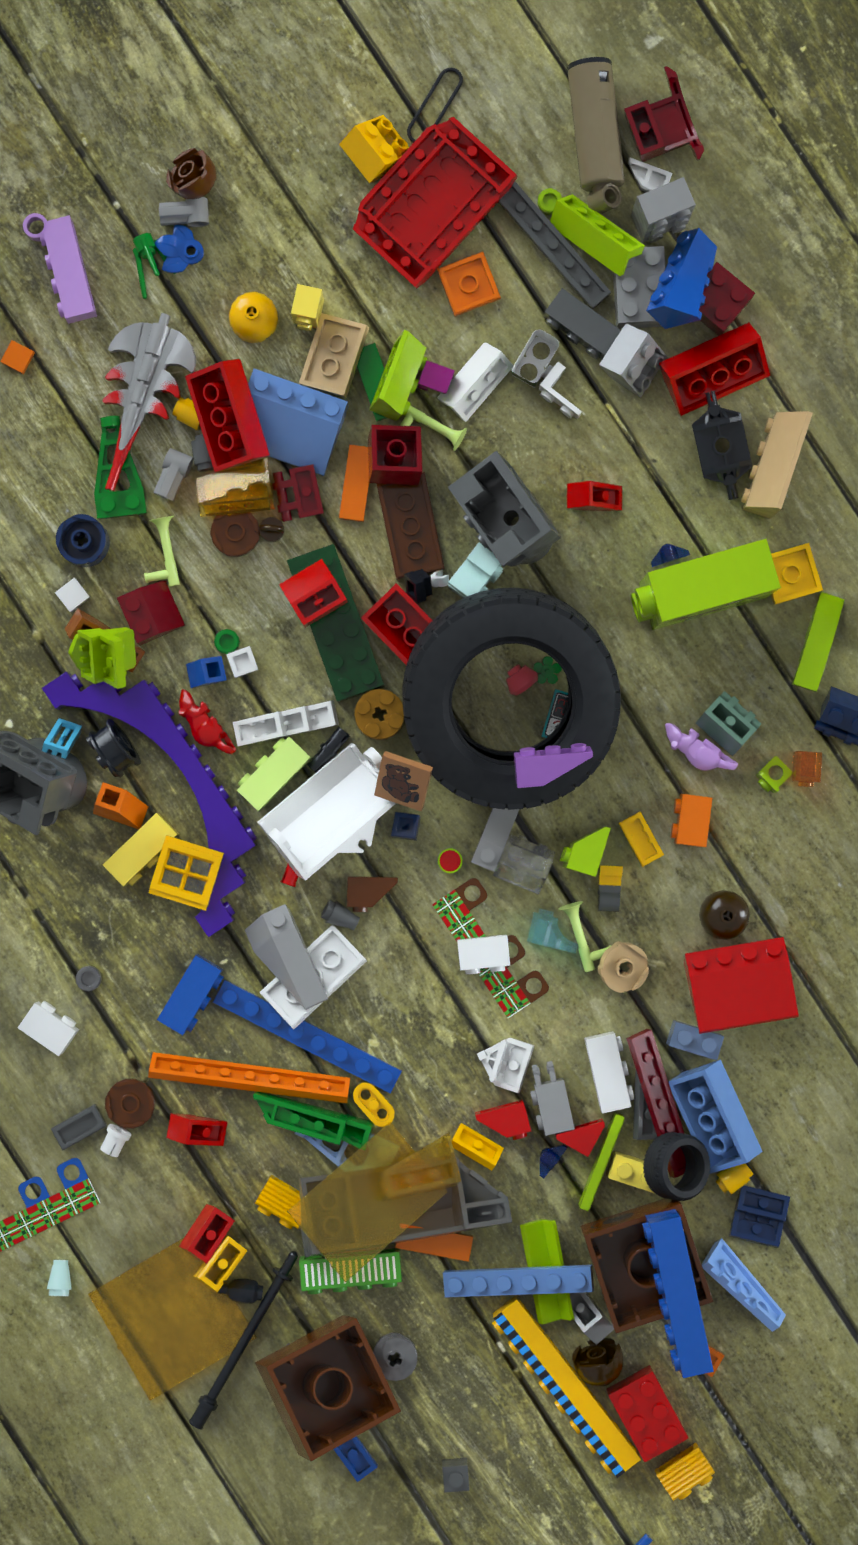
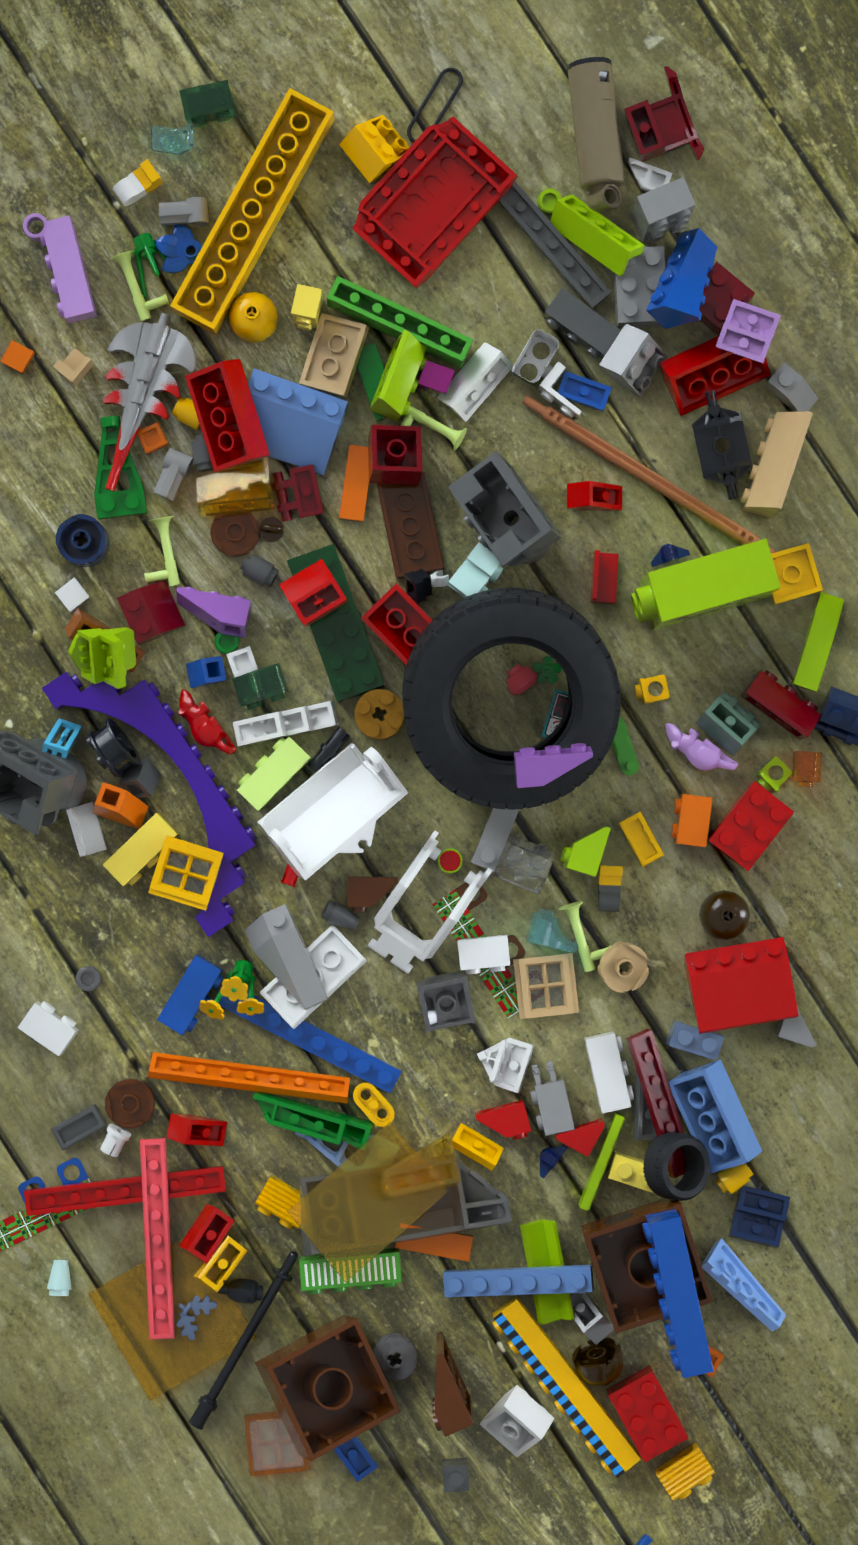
reddish brown cylinder [166,148,217,199] -> none
medium nougat tile [374,751,433,811] -> none
dark blue tile [391,812,421,841] -> none
orange tile [437,252,501,317] -> none
none -> red plate [24,1165,227,1216]
none -> tan panel [53,349,94,387]
none -> white panel [66,802,108,857]
none -> yellowish green piece [110,250,169,322]
none -> leg [113,159,163,206]
none -> dark grey panel [118,758,161,799]
none -> orange tile [137,421,169,455]
none -> coral tile [140,1138,175,1340]
none -> clear light blue bracket [151,123,193,155]
none -> yellow brick [170,88,334,336]
none -> medium lavender slope [176,587,251,638]
none -> sand blue animal [177,1295,217,1340]
none -> clear green brick [179,80,236,128]
none -> yellow plant [199,960,264,1020]
none -> clear green brick [232,663,289,710]
none -> dark grey brick [240,554,279,587]
none -> clear piece [244,1411,310,1476]
none -> bright green brick [327,276,473,369]
none -> white piece [367,830,493,974]
none -> flat silver slope [417,972,476,1033]
none -> reddish brown slope [432,1332,474,1437]
none -> white slope [480,1385,555,1457]
none -> tan piece [513,953,579,1019]
none -> nougat axle [522,395,777,560]
none -> blue plate [558,371,612,412]
none -> red panel [590,550,619,604]
none -> bright green piece [612,717,639,775]
none -> yellow bracket [634,674,670,705]
none -> red brick [707,781,794,871]
none -> lavender slope [716,299,781,363]
none -> dark red slope [740,670,821,740]
none -> light grey slope [764,362,818,412]
none -> light grey slope [775,1010,816,1047]

